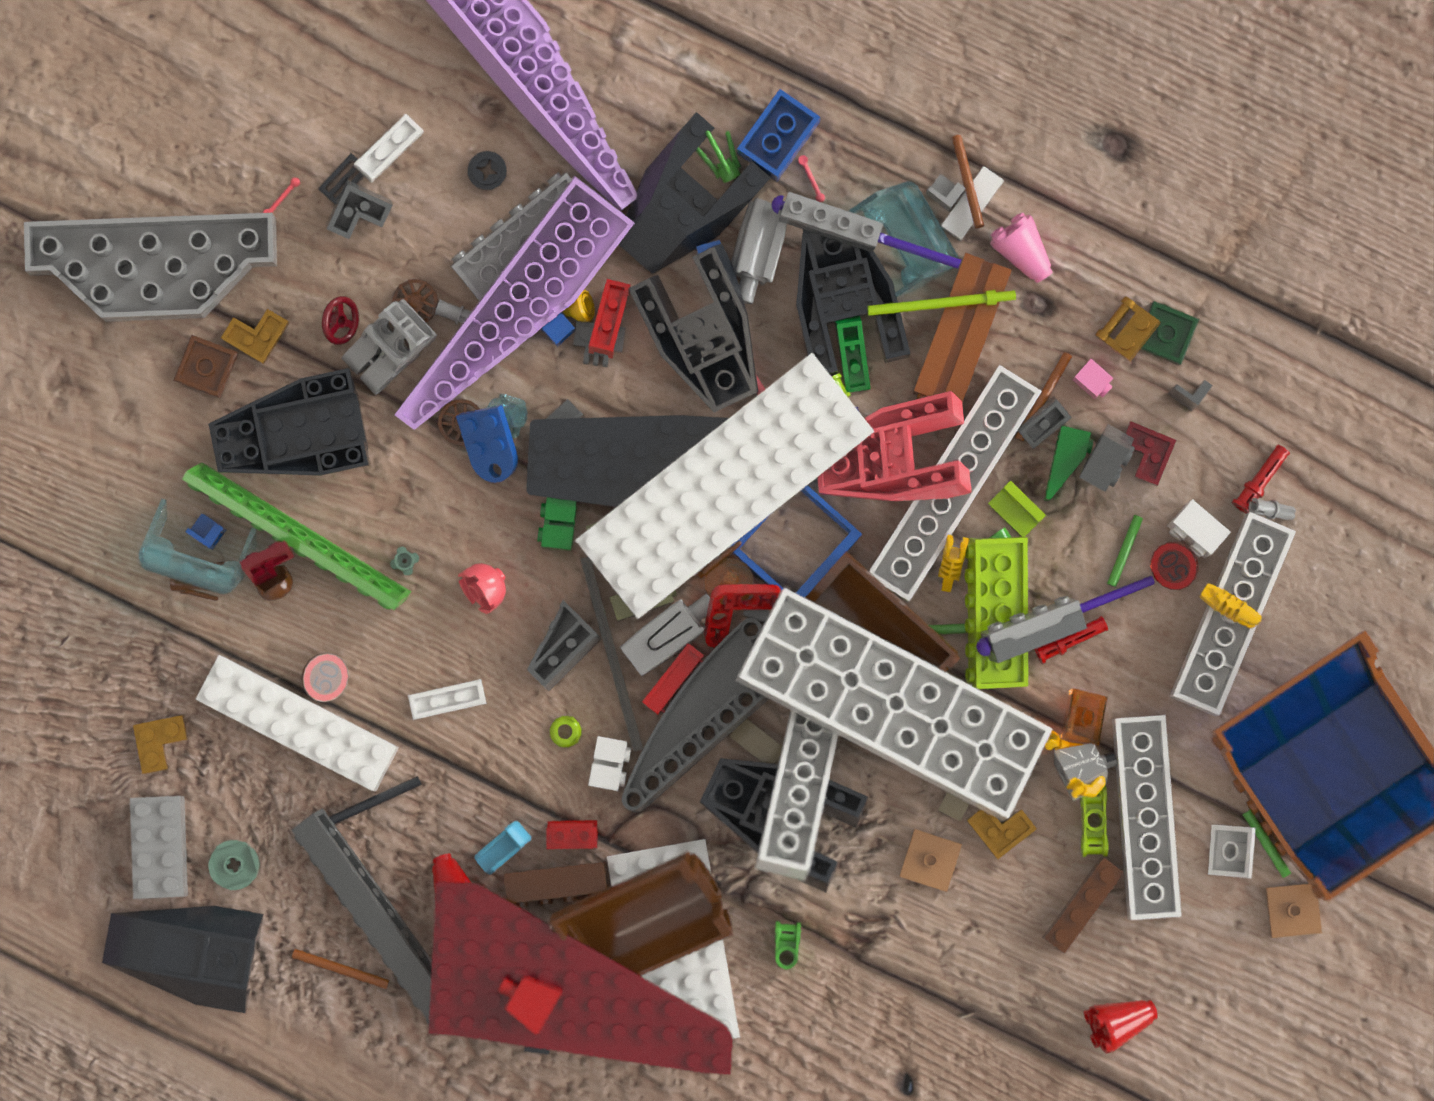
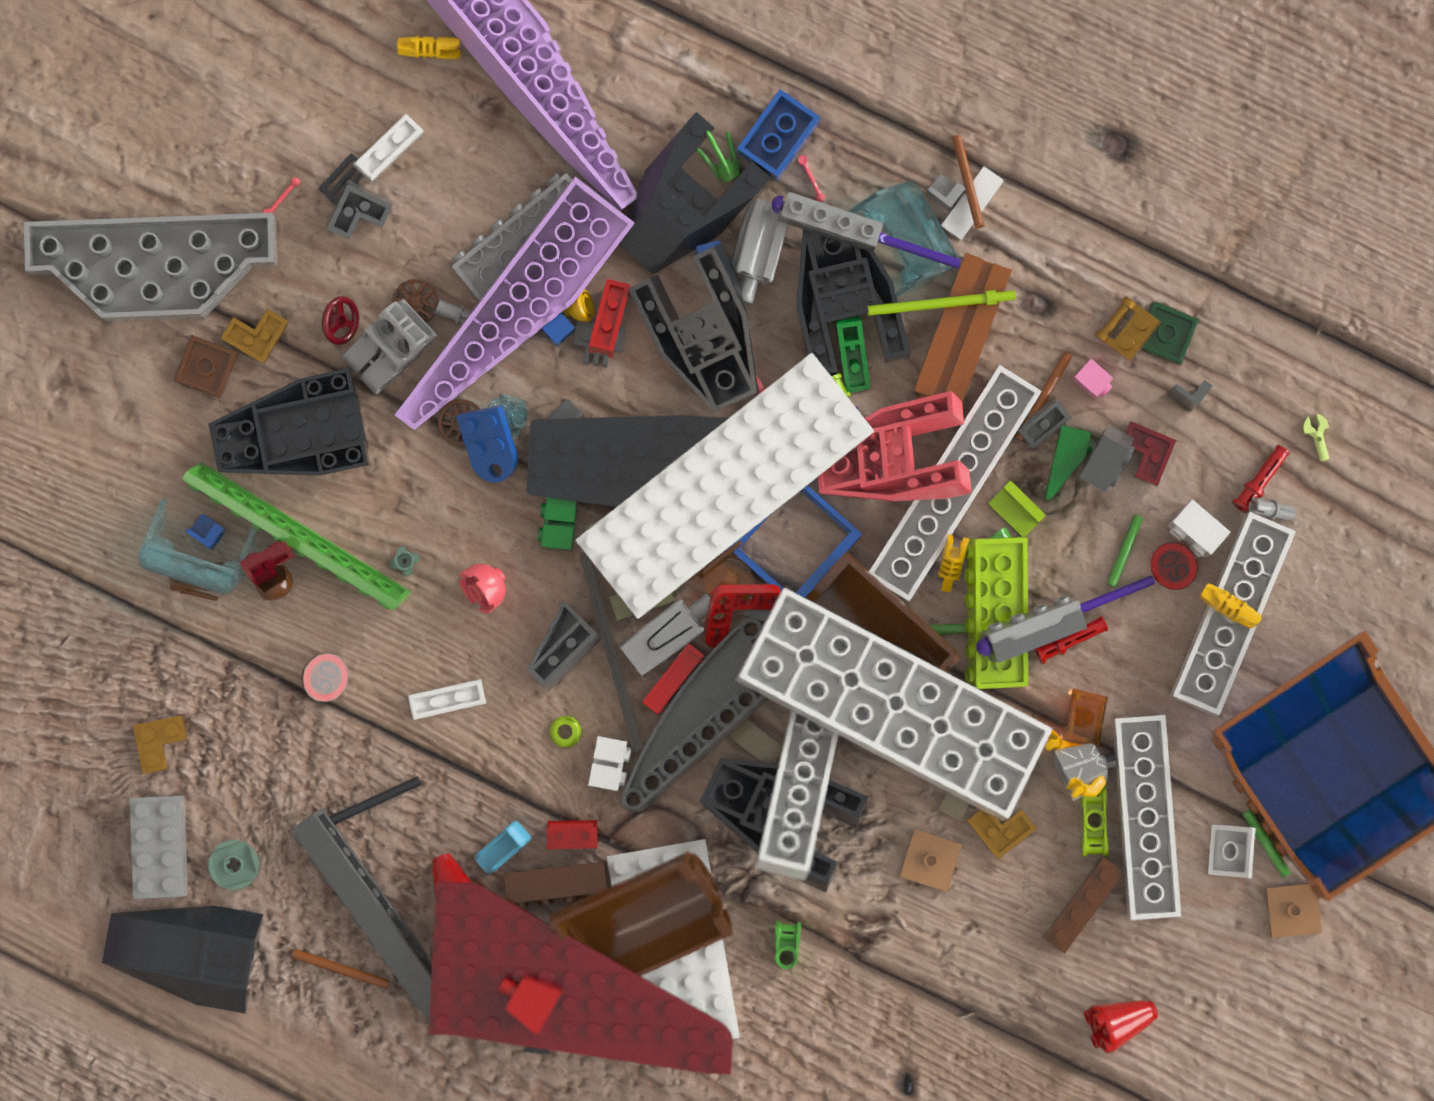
white brick [196,655,399,791] -> none
black gear [467,151,507,190] -> none
bright pink cone [990,212,1052,283] -> none
none -> yellow hinge [397,36,461,59]
none -> yellowish green bar [1302,414,1329,461]

